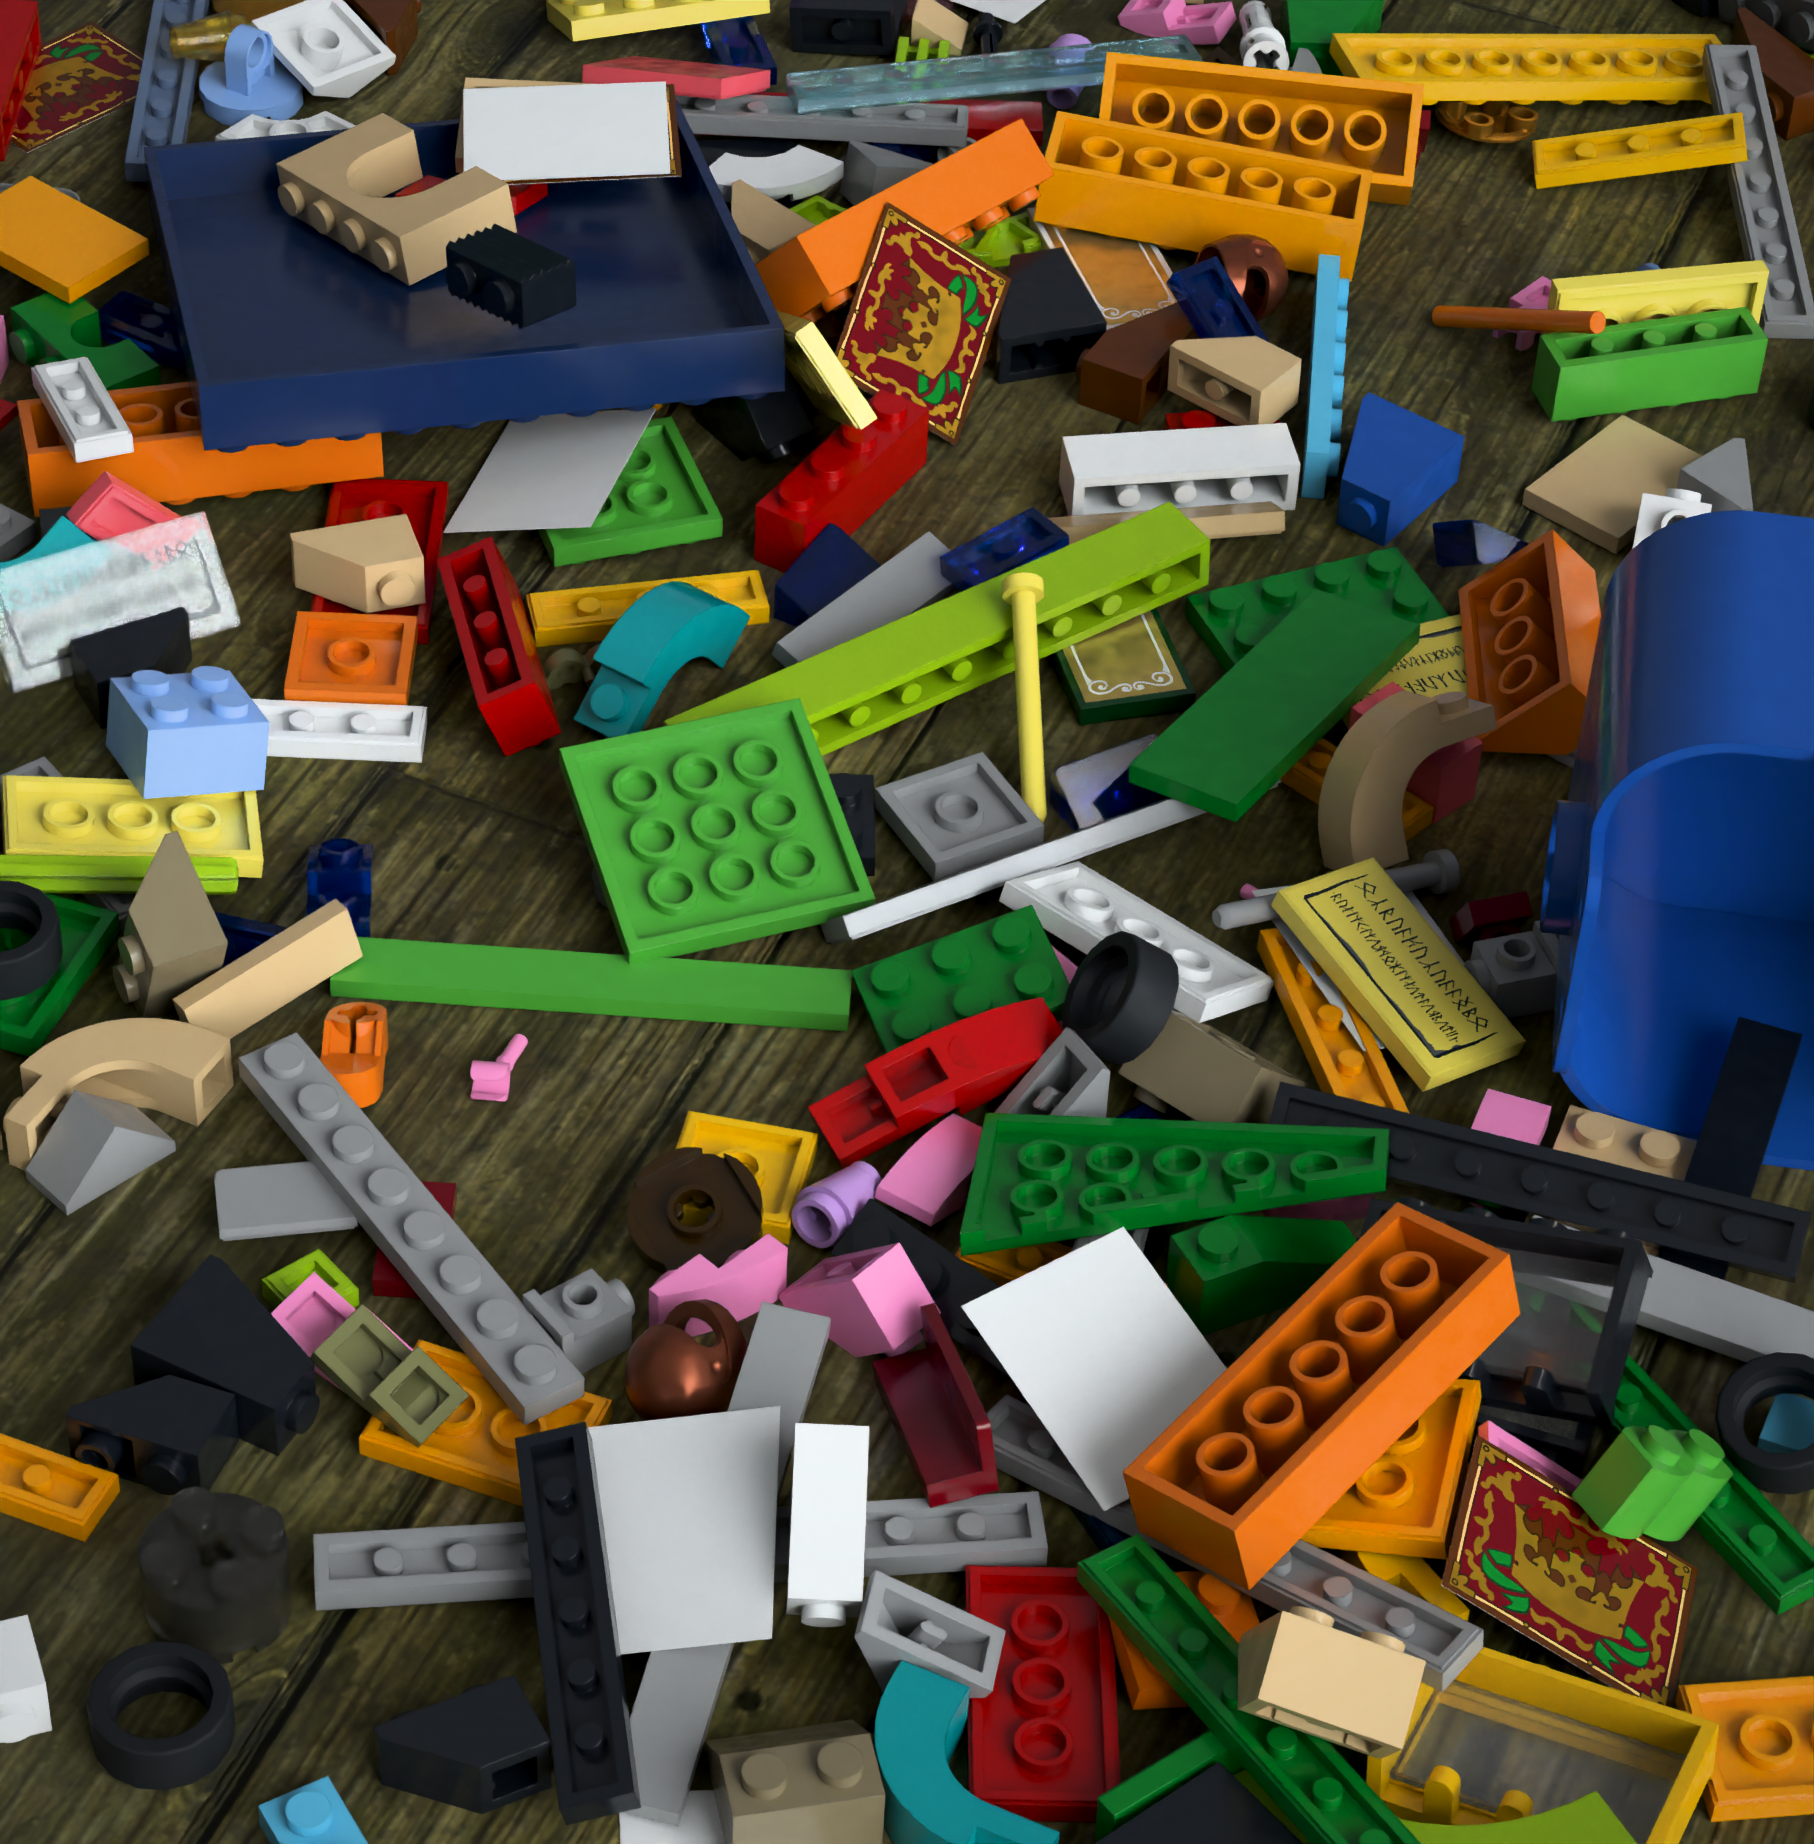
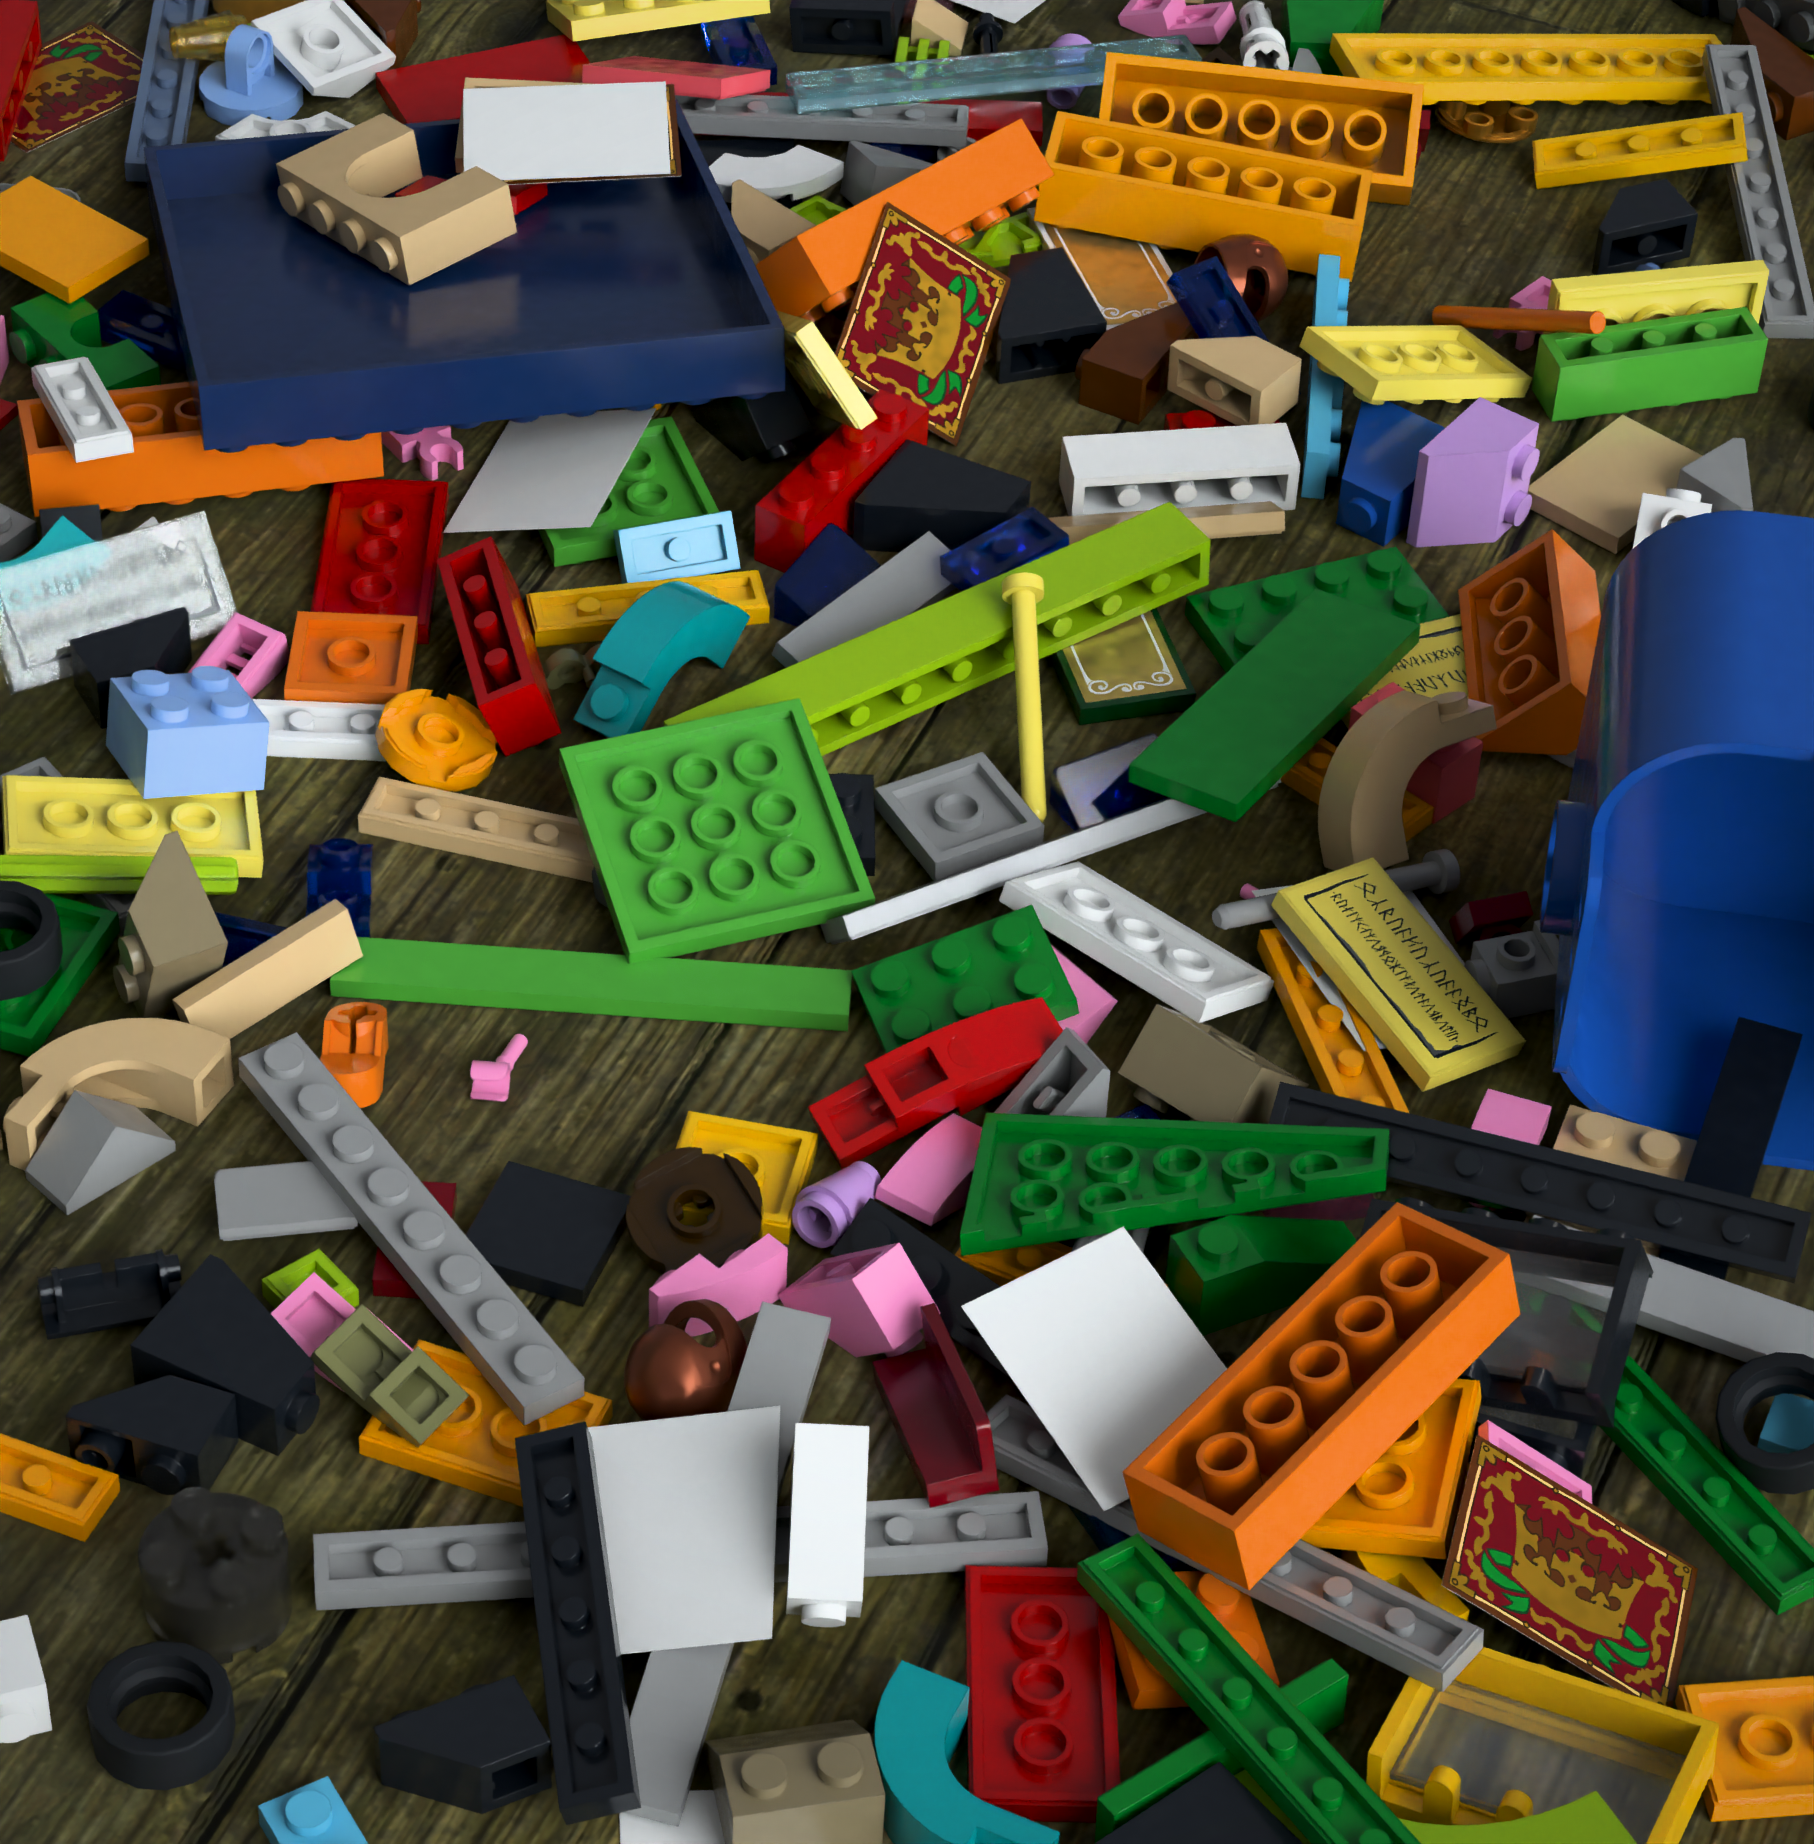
coral tile [66,471,194,574] -> none
tan slope [290,514,426,613] -> none
black brick [445,223,576,329] -> none
light grey brick [522,1268,635,1374] -> none
light grey slope [854,1570,1006,1698] -> none
black tyre [1062,931,1179,1065] -> none
tan slope [1237,1606,1426,1759] -> none
clear blue slope [1432,519,1529,567] -> none
bright green brick [1571,1425,1734,1542] -> none
none -> black hinge [37,1249,182,1340]
none -> bright pink slope [188,612,290,699]
none -> tan tile [358,777,594,883]
none -> red tile [375,34,590,124]
none -> light orange tile [375,689,498,792]
none -> bright pink plate [381,425,464,481]
none -> black tile [466,1161,631,1307]
none -> plate [613,511,741,584]
none -> black slope [853,439,1035,558]
none -> light yellow plate [1299,325,1532,405]
none -> lavender slope [1406,397,1540,547]
none -> black slope [1592,178,1698,275]

